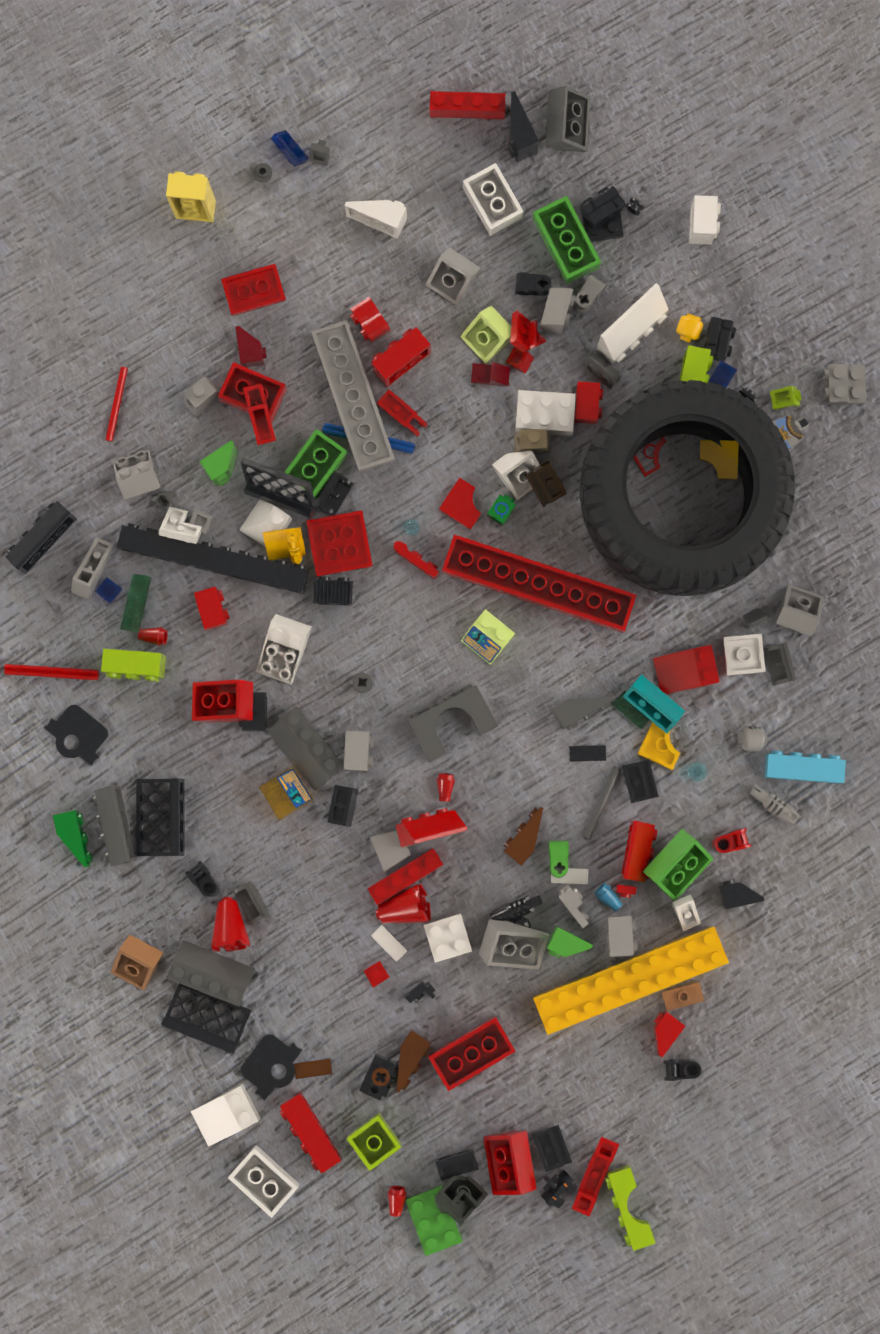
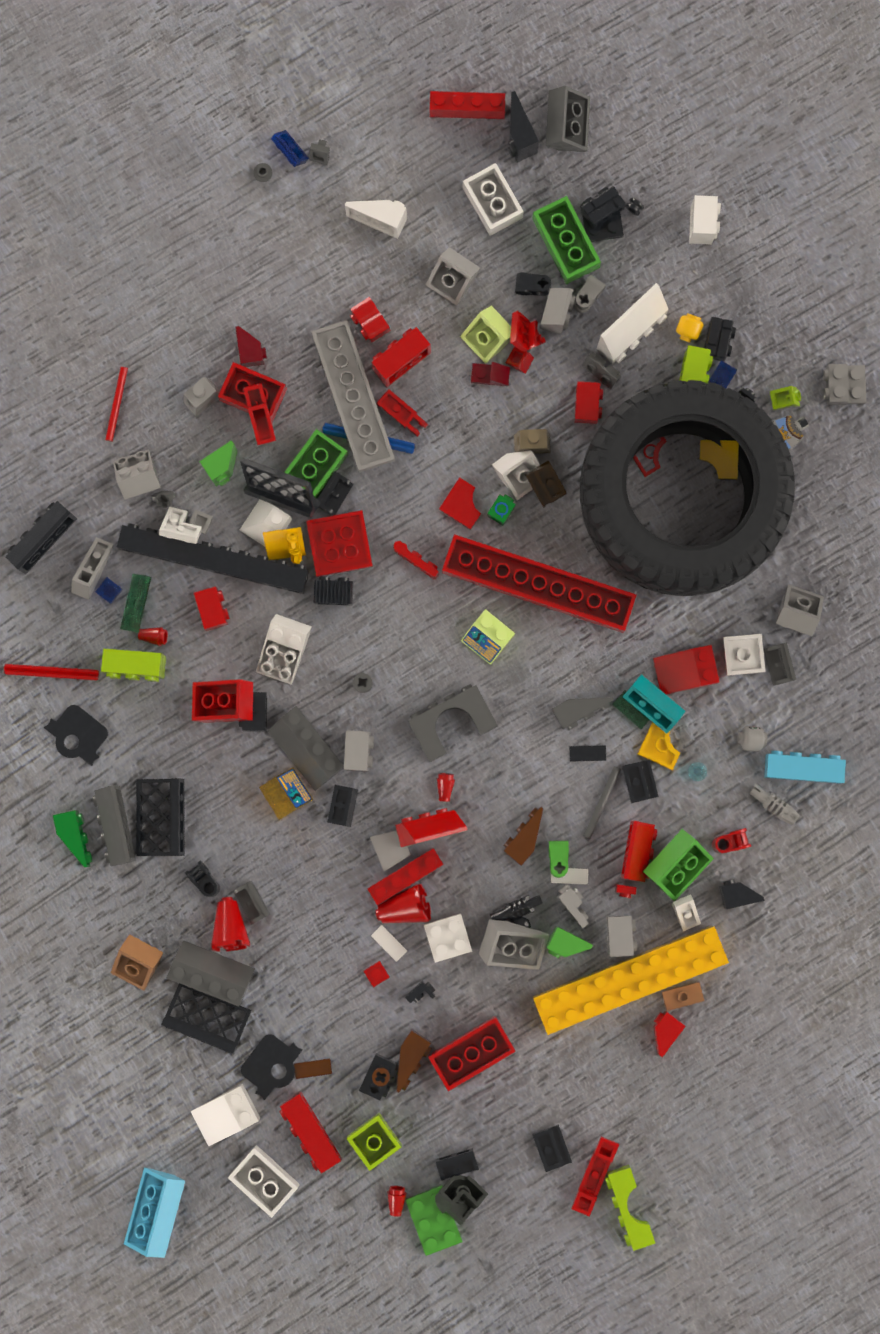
light yellow brick [166,171,216,222] -> none
red plate [221,263,286,316] -> none
clear light blue hinge [404,519,419,535] -> none
red slope [483,1131,537,1195] -> none
white brick [515,390,575,436] -> none
black hips [541,1170,577,1208] -> none
dark azure cone [594,883,622,912] -> none
black piece [663,1059,701,1081] -> none
dark grey slope [743,608,768,629] -> none
none -> medium azure slope [124,1168,185,1258]

